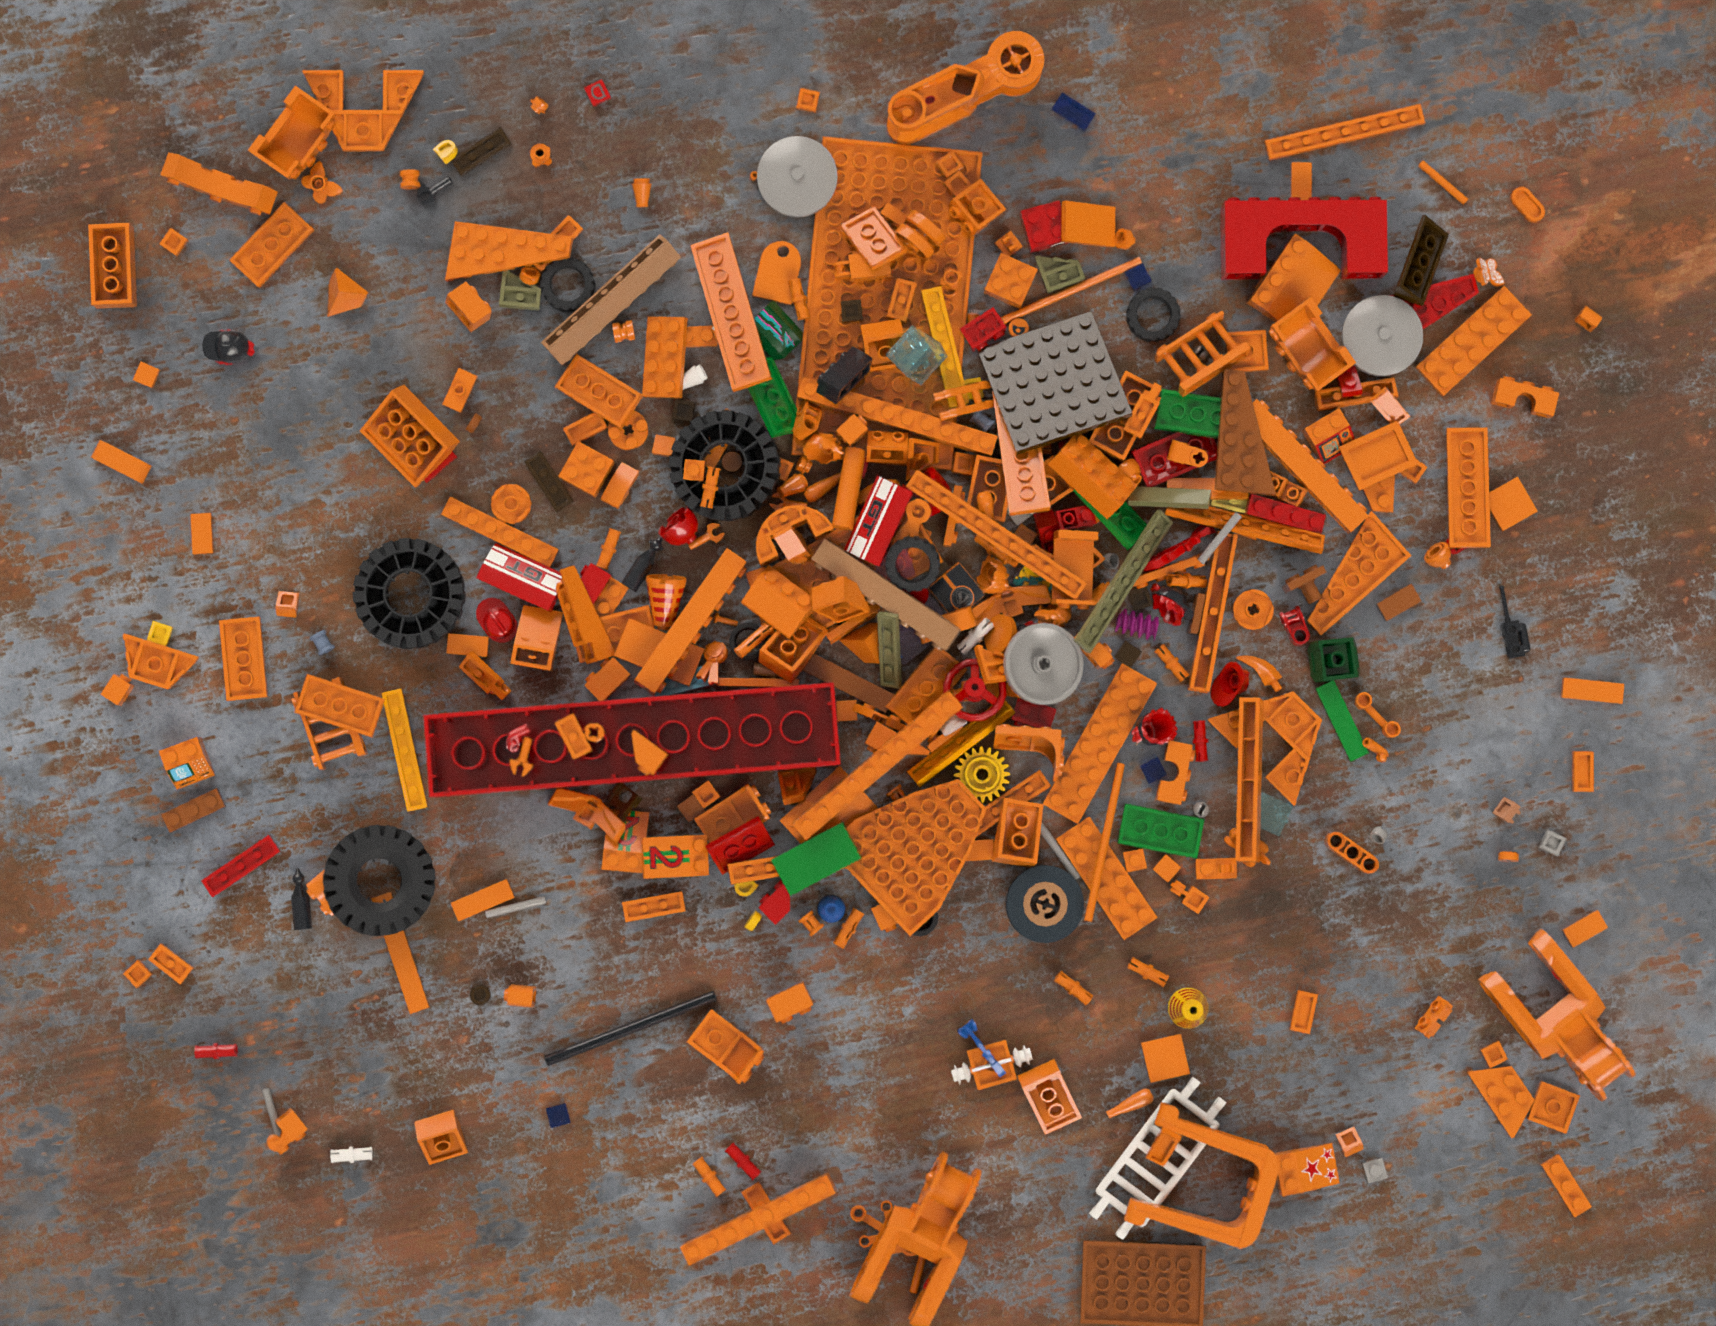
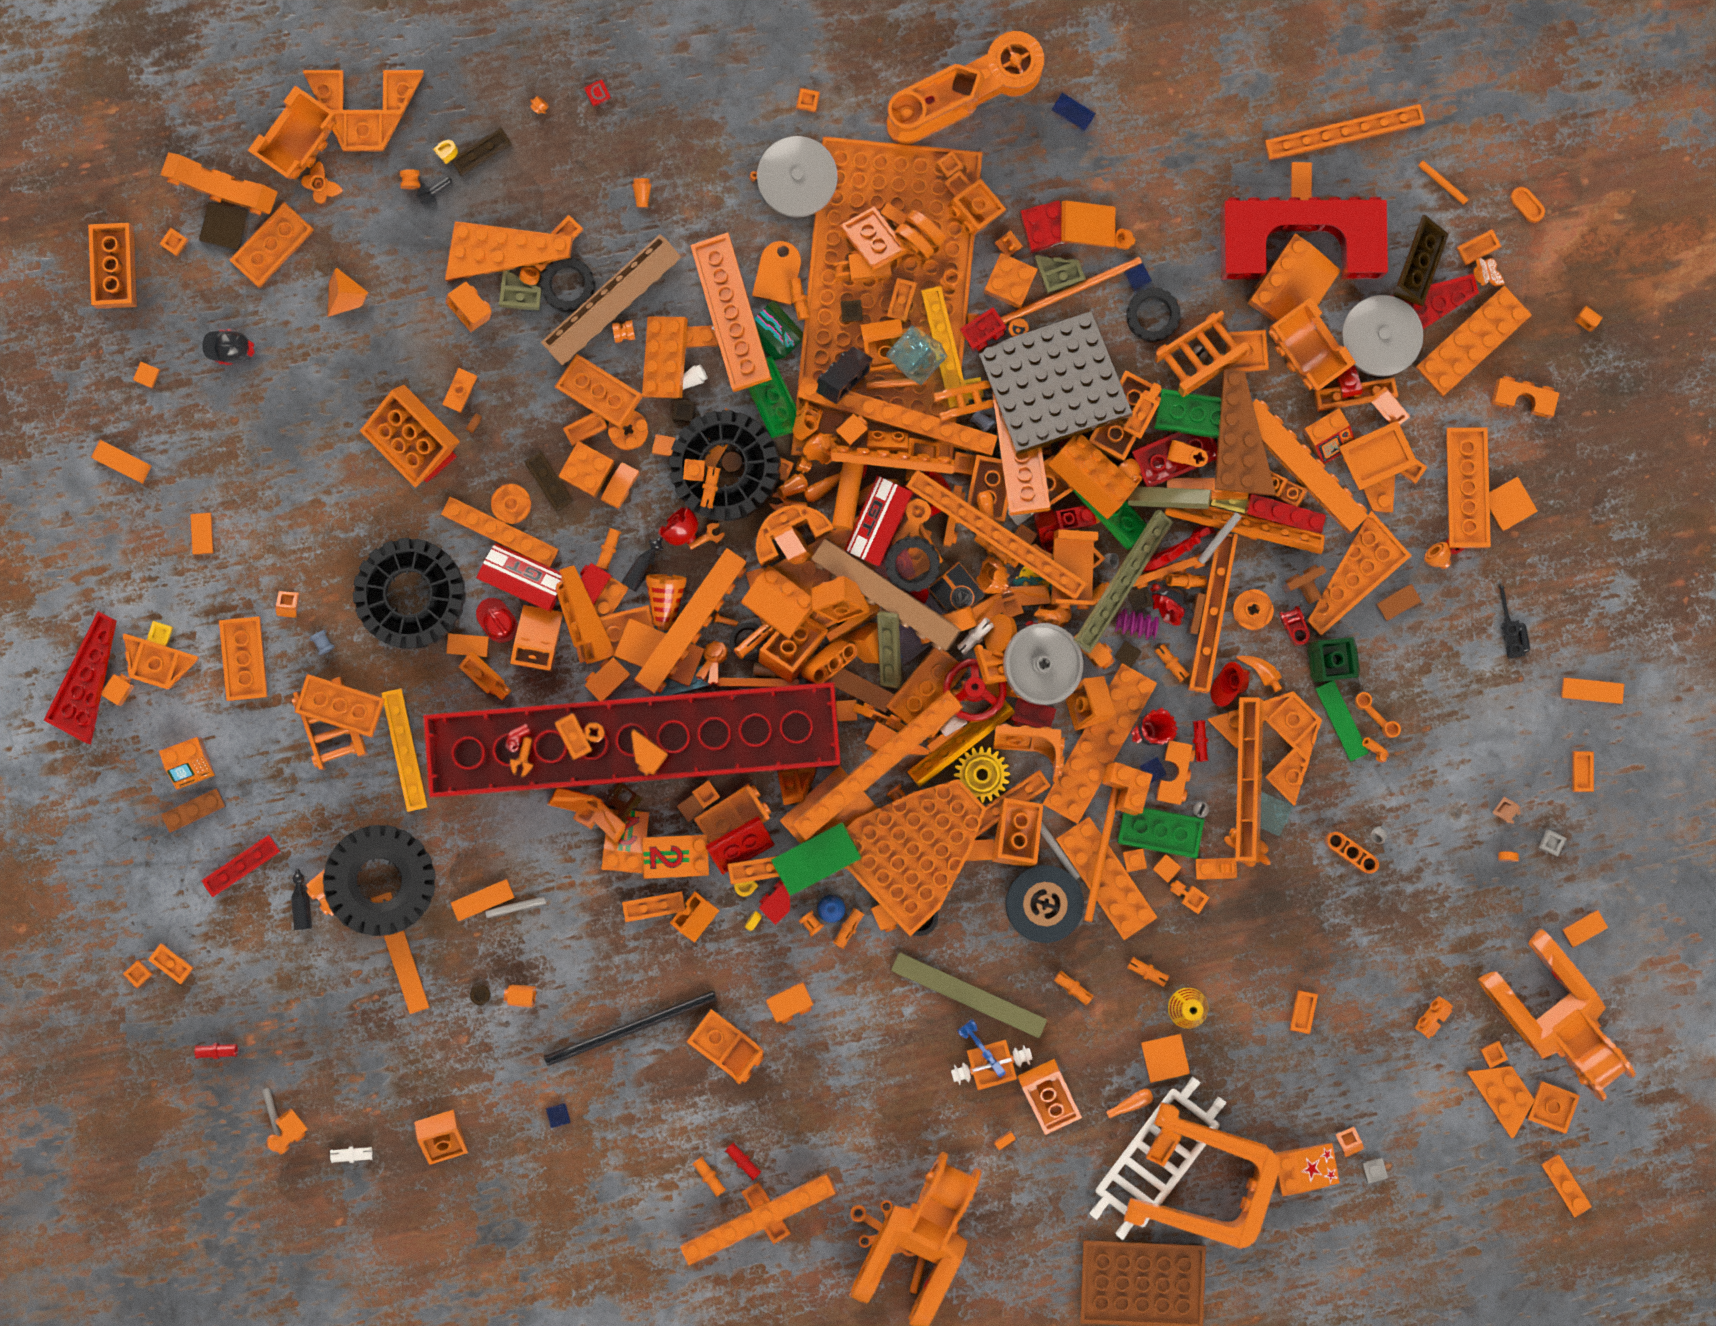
orange brick [530,144,552,167] -> none
none -> red wing [44,611,117,745]
none -> dark brown tile [199,202,249,251]
none -> orange brick [670,891,720,943]
none -> orange beam [801,638,857,684]
none -> orange plate [831,446,955,474]
none -> orange bar [866,376,927,389]
none -> olive tile [891,952,1047,1038]
none -> orange tile [994,1131,1016,1150]
none -> orange slope [1065,676,1116,731]
none -> orange brick [1102,762,1152,816]
none -> orange tile [1456,229,1502,266]

